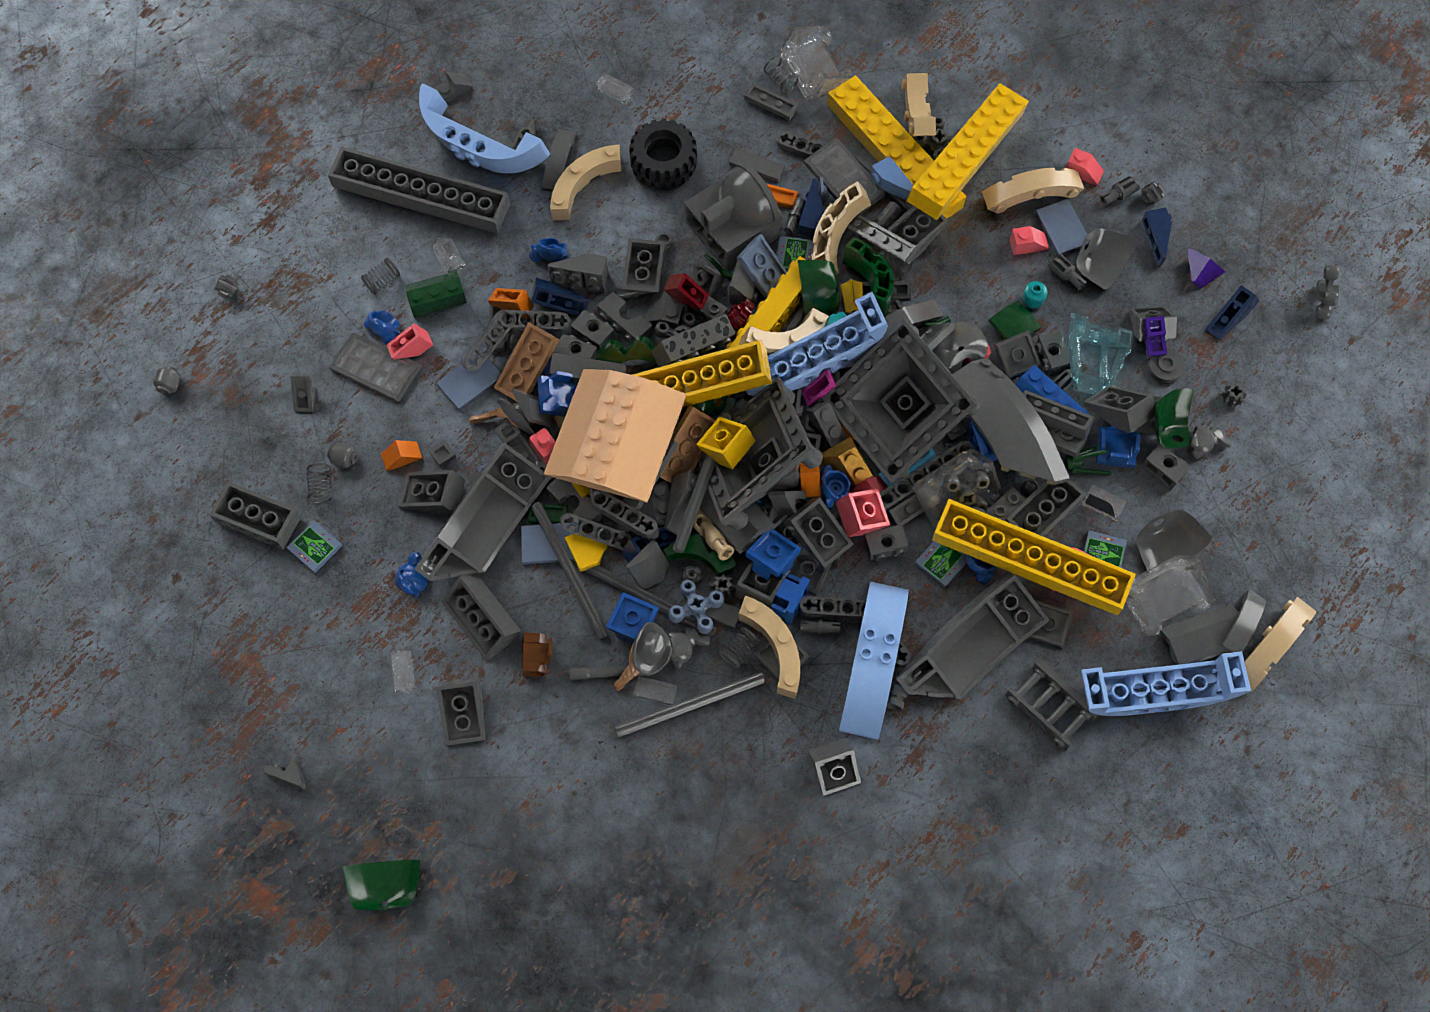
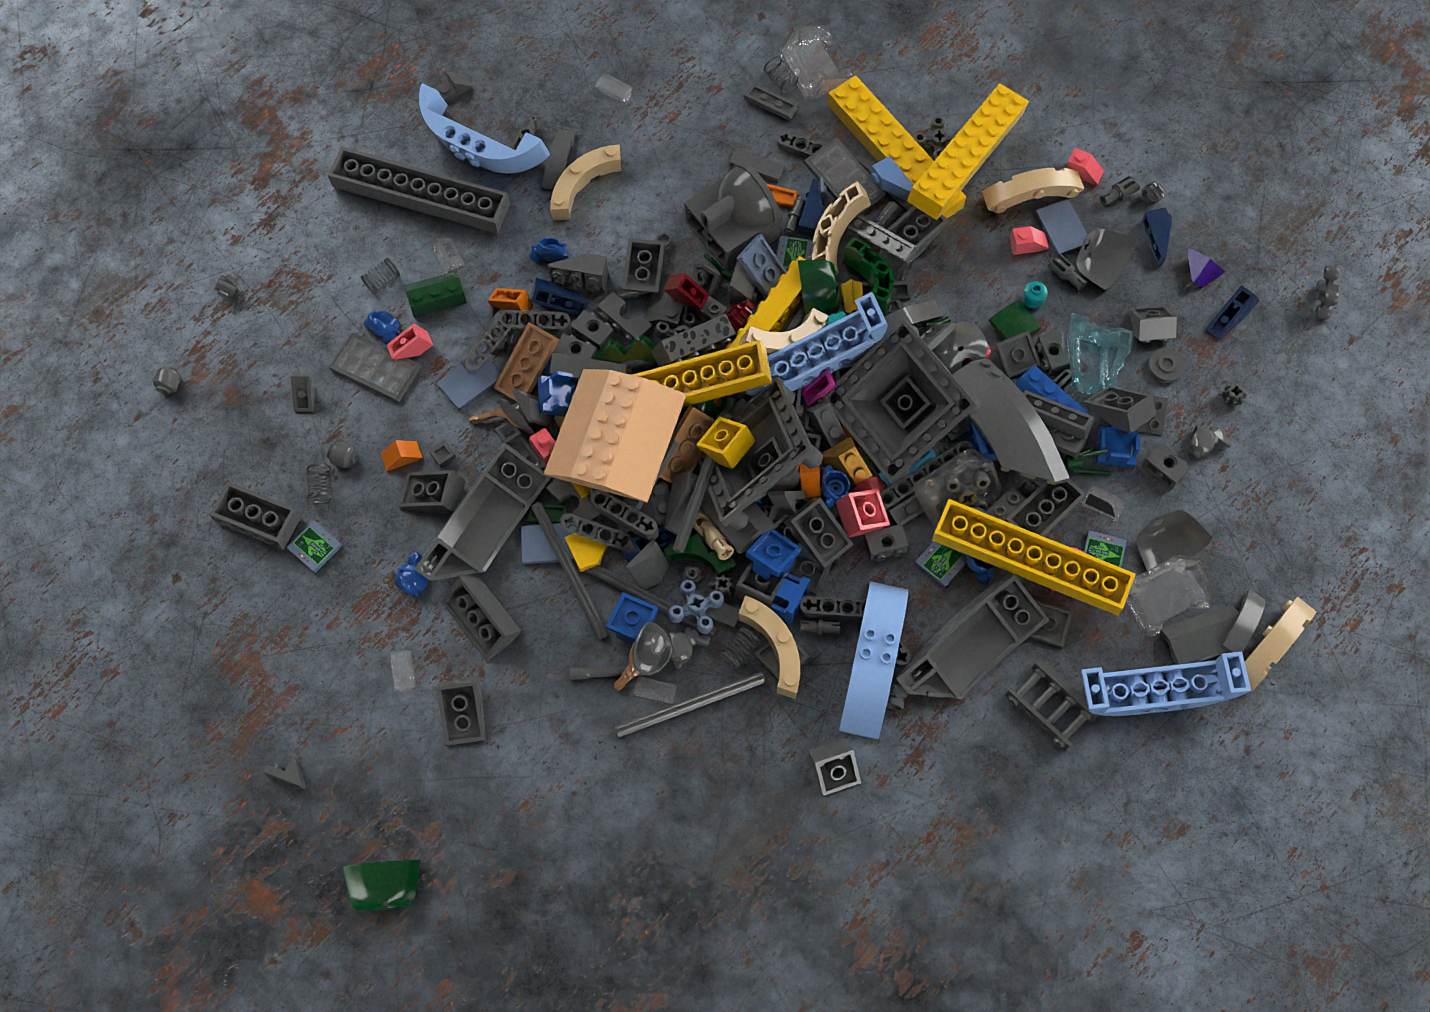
reddish brown piece [521,632,552,677] -> none
black tyre [629,119,697,189] -> none
tan brick [902,73,936,137] -> none
dark purple slope [1144,316,1167,357] -> none
dark green piece [1155,388,1194,449] -> none

